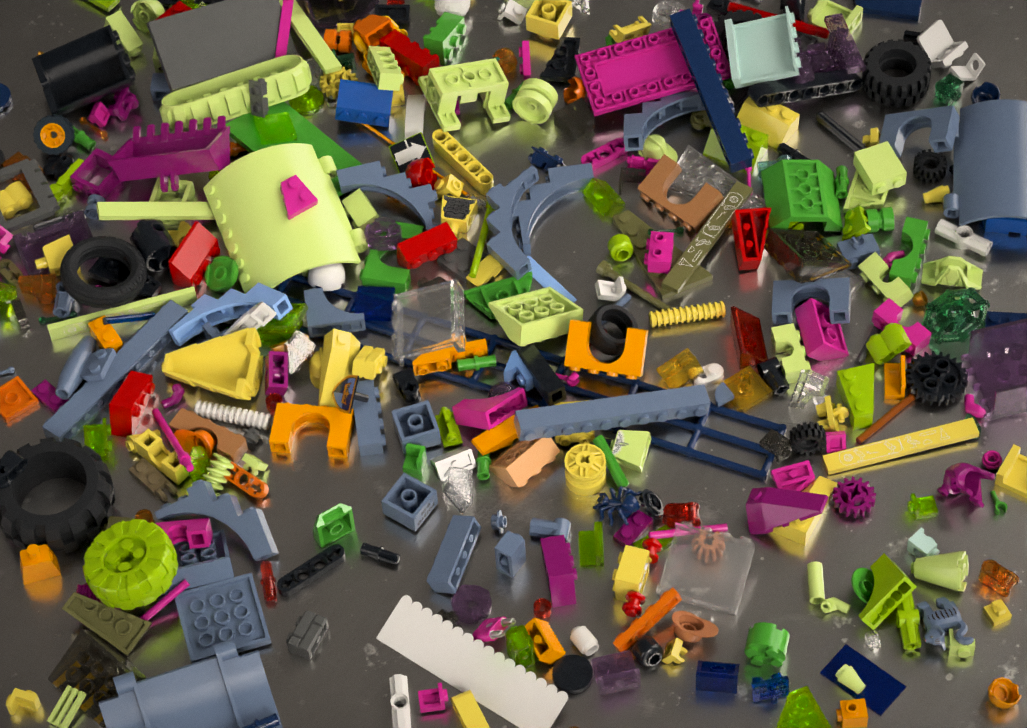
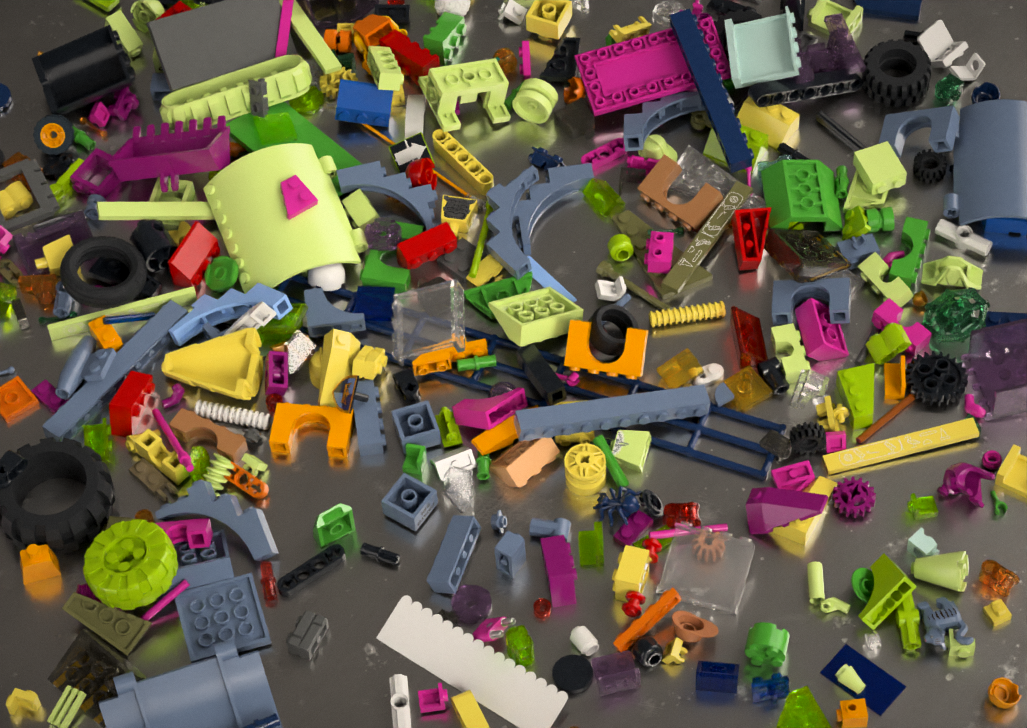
orange piece [174,429,217,461] -> none
light yellow bracket [434,174,464,199] -> none
medium blue slope [503,350,534,391] -> none
light orange brick [521,618,566,665] -> none
red axle [727,2,830,39] -> none
light yellow tile [863,127,881,148] -> none
light yellow cone [923,184,950,204] -> none

